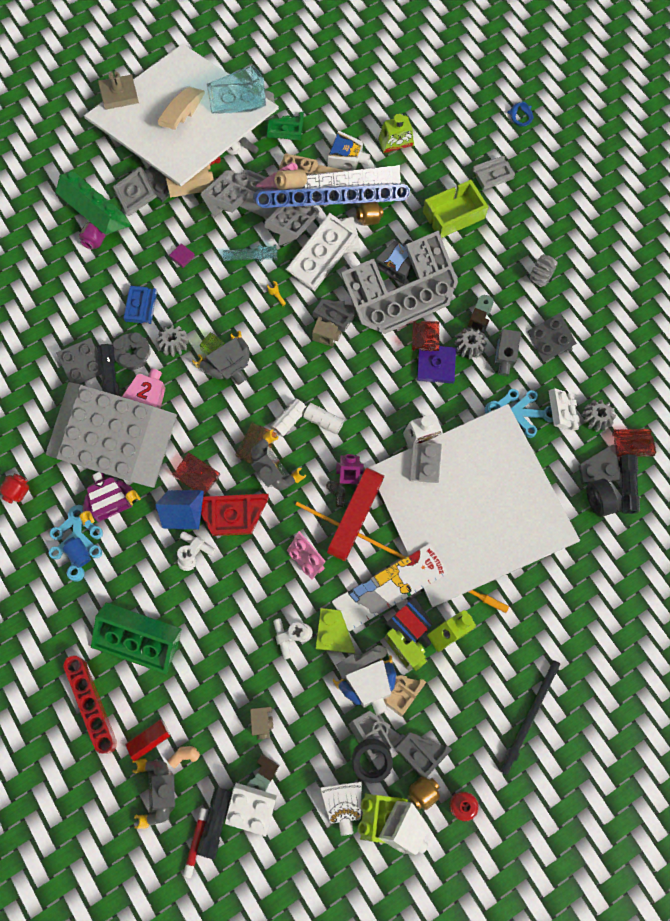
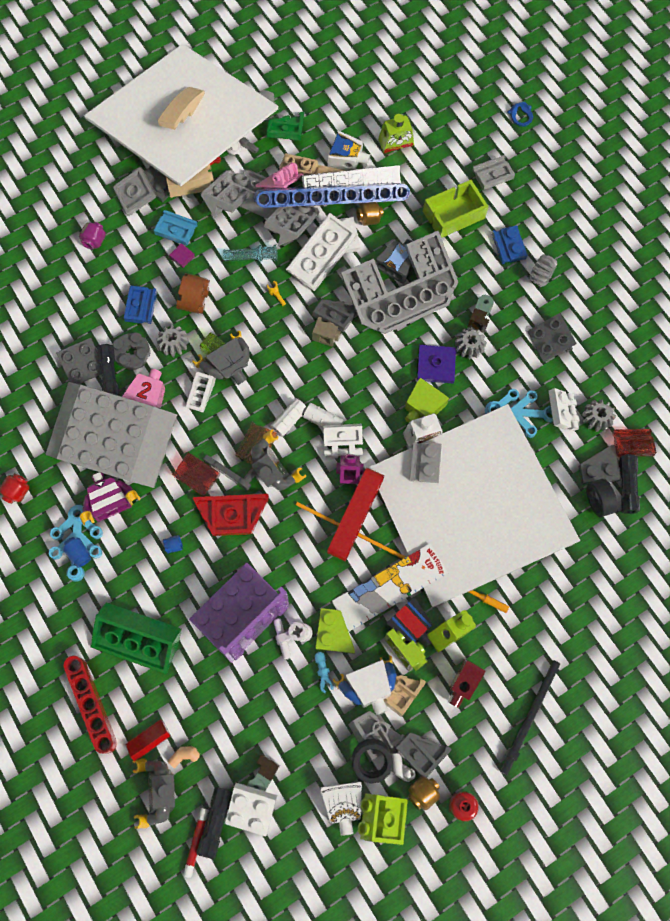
green slope [55,172,131,235] -> none
dark tan tile [98,72,139,110] -> none
blue slope [155,490,204,530] -> none
white piece [177,531,216,571] -> none
clear light blue slope [207,65,266,114] -> none
dark tan brick [250,707,273,740] -> none
tan head [274,170,307,190] -> none
bright pink hinge [287,531,326,580] -> none
clear smoke arm [326,480,346,507] -> none
light grey slope [336,645,387,679] -> none
white torso [379,801,428,855] -> none
clear red plate [412,321,439,351] -> none
dark grey torso [494,329,521,376] -> none
none -> dark azure plate [154,210,197,246]
none -> blue hose [163,535,183,553]
none -> dark orange brick [176,273,210,314]
none -> white slope [185,371,216,412]
none -> medium lavender bracket [189,563,289,663]
none -> dark grey piece [203,455,257,491]
none -> medium azure piece [315,652,334,693]
none -> white plate [323,424,363,459]
none -> white arm [391,753,416,782]
none -> lime torso [405,378,449,423]
none -> dark red torso [448,659,486,708]
none -> blue plate [492,226,528,264]

